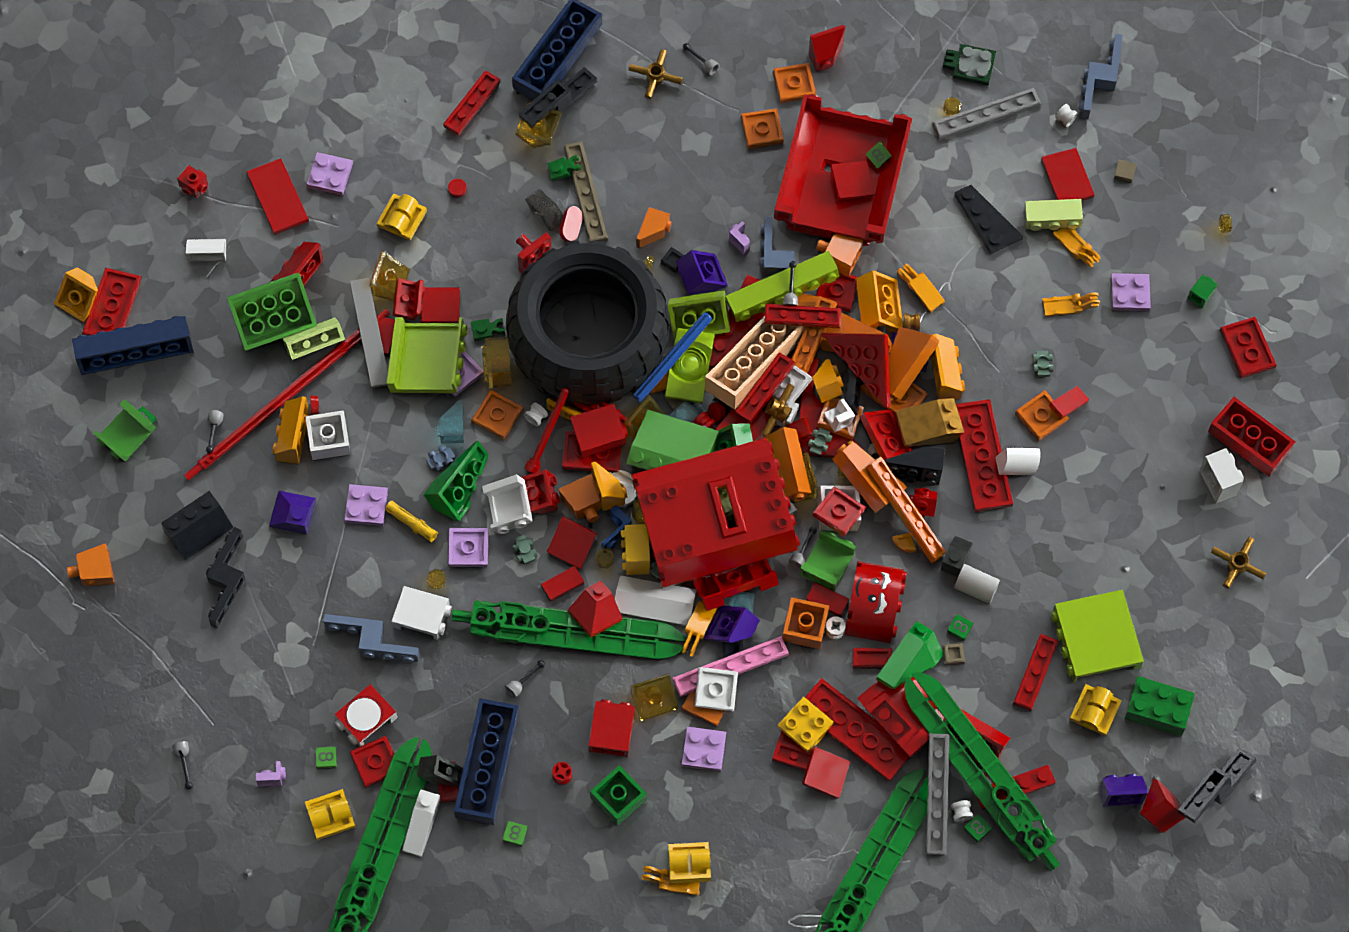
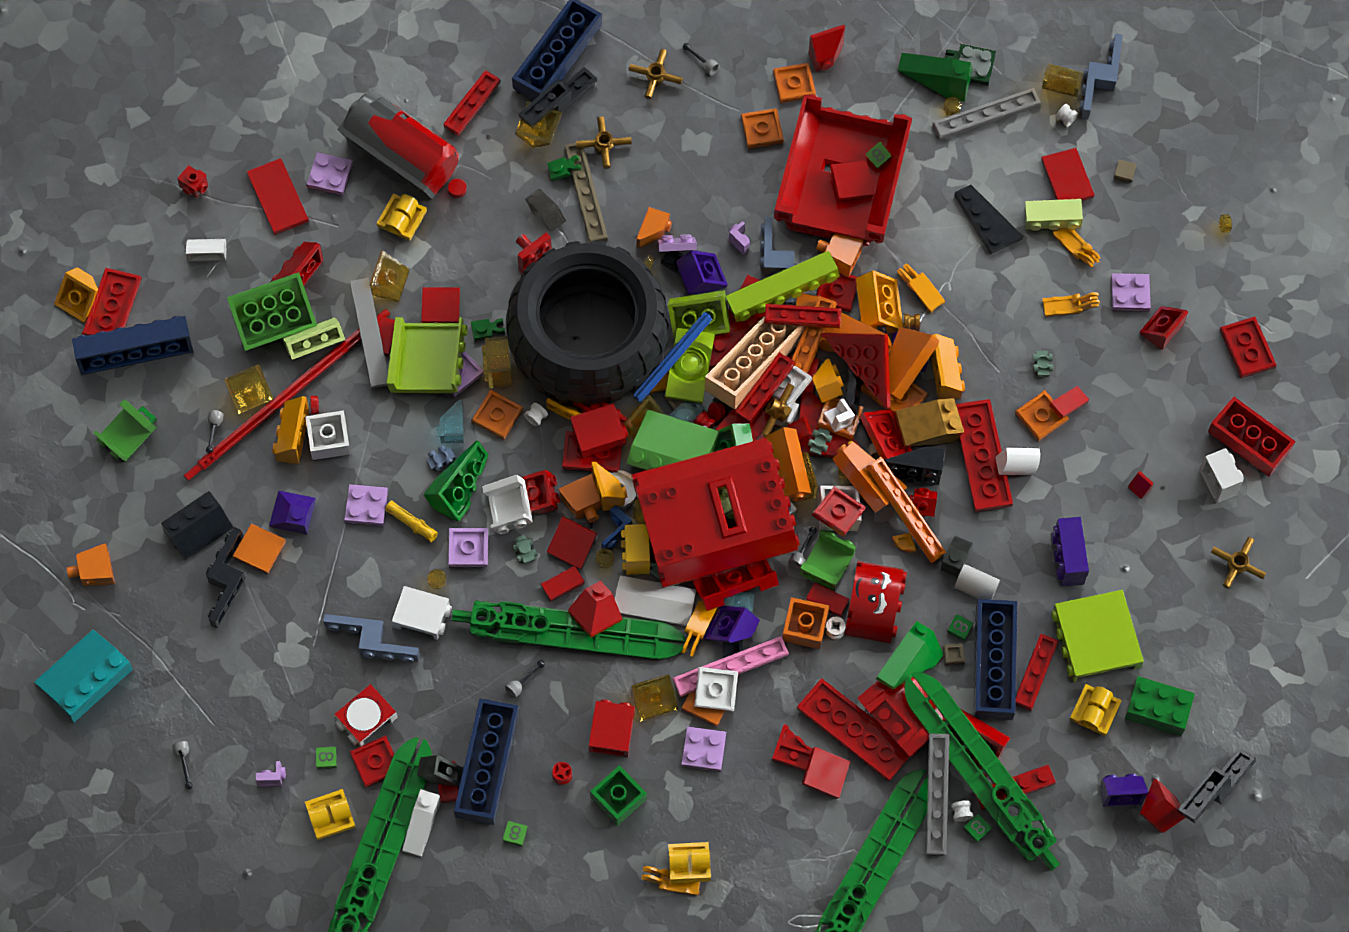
red bracket [392,278,425,320] -> none
red piece [524,387,569,473] -> none
tile [559,206,583,242] -> none
yellow plate [777,696,833,752] -> none
hinge [783,261,798,306] -> none
red tile [853,648,892,669] -> none
green brick [1187,274,1218,308] -> none
none -> teal slope [34,629,133,723]
none -> clear yellow slope [224,364,274,414]
none -> orange tile [233,523,286,574]
none -> piece [337,90,459,199]
none -> pearl gold bar [576,116,632,169]
none -> lavender plate [658,234,697,252]
none -> green wedge [898,53,973,102]
none -> dark blue brick [973,599,1017,720]
none -> clear yellow slope [1042,63,1084,97]
none -> dark purple brick [1051,517,1089,587]
none -> red slope [1128,471,1153,499]
none -> red slope [1139,306,1188,350]

